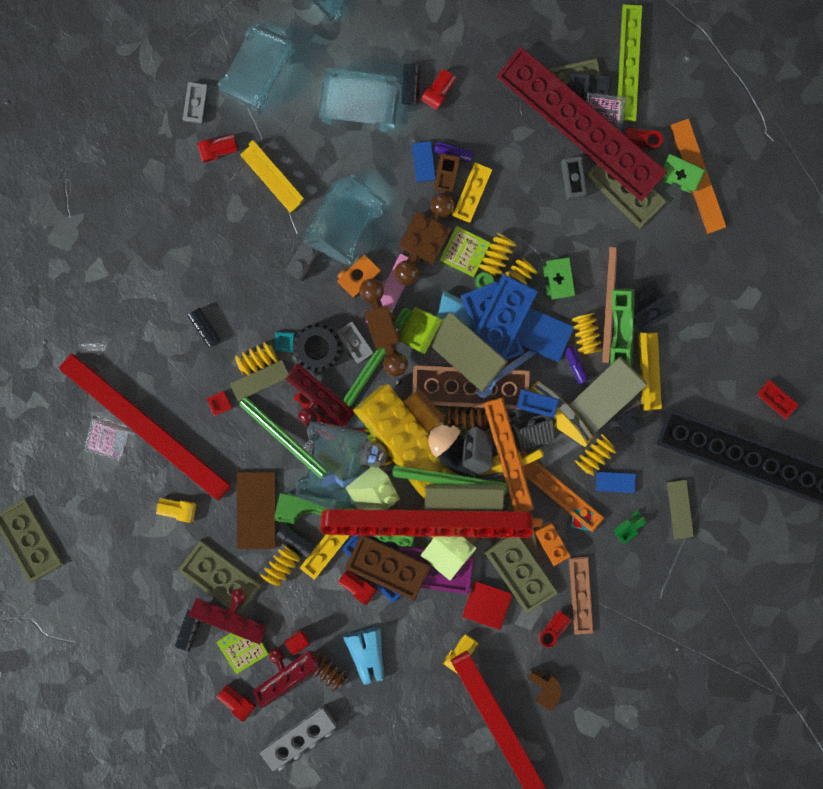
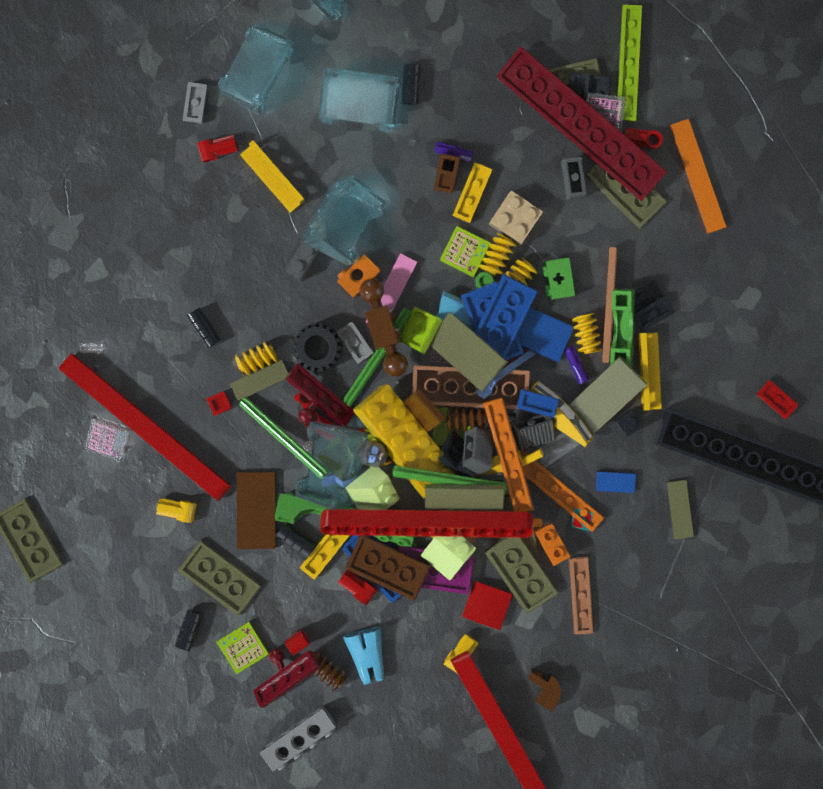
dark red plate [189,588,267,645] -> none
red piece [216,684,256,722] -> none
yellow piece [260,544,301,587] -> none
teal tile [274,332,295,352] -> none
reddish brown brick [394,193,455,285] -> none
blue tile [412,141,436,182] -> none
red piece [421,69,456,110] -> none
light nougat brick [429,422,460,457] -> none
red piece [538,610,572,648] -> none
yellow piece [574,434,617,476] -> none
green plate [613,511,647,545] -> none
bright green brick [663,154,707,193] -> none
none -> tan brick [489,190,543,245]

